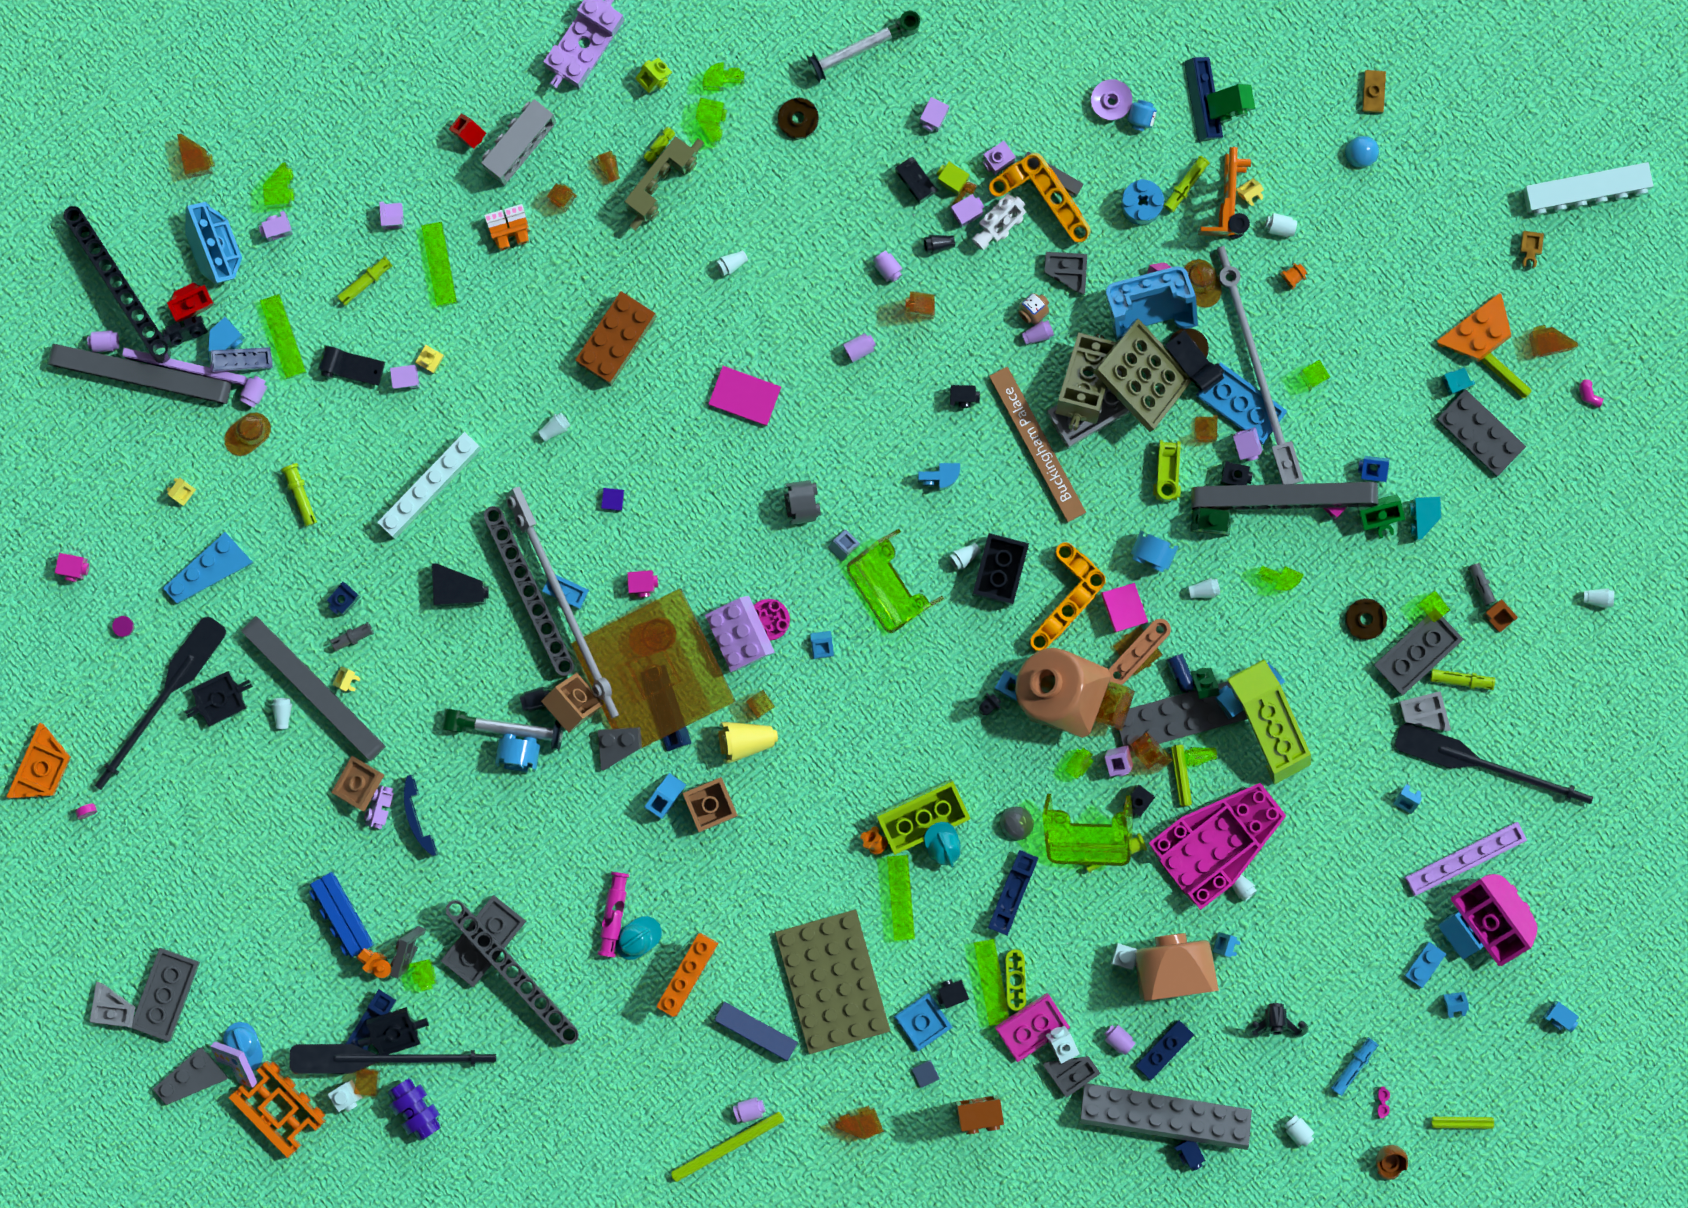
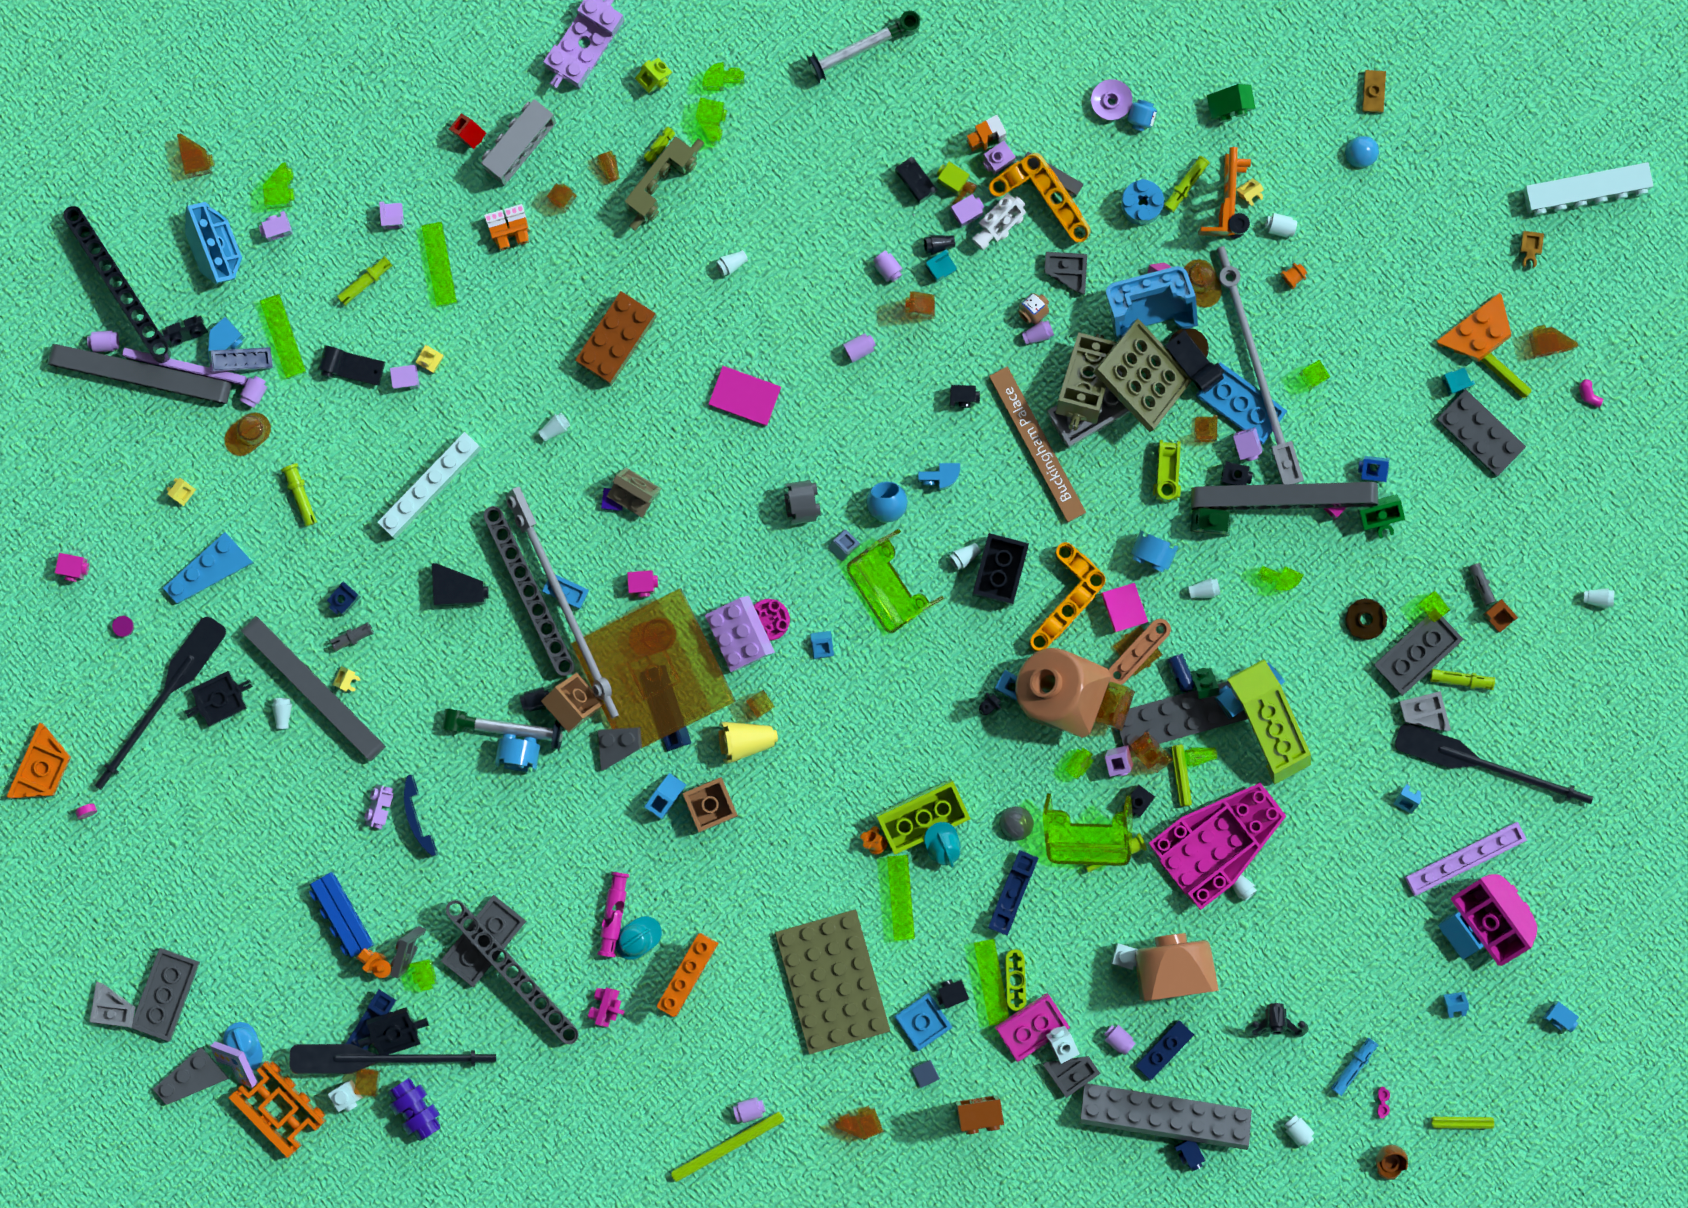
red slope [167,282,215,322] -> none
medium nougat plate [331,756,384,811] -> none
dark blue slope [714,1001,798,1061] -> none
dark brown tile [778,97,819,140] -> none
lavender brick [920,97,949,132] -> none
slope [1184,57,1223,141] -> none
dark azure tile [1213,932,1240,957] -> none
dark azure plate [1404,942,1446,988] -> none
teal slope [1409,497,1442,541] -> none
none -> dark pink hips [588,987,625,1027]
none -> dark tan bracket [607,468,662,518]
none -> dark azure helmet [866,482,908,523]
none -> teal panel [925,249,957,283]
none -> orange hips [967,115,1007,152]

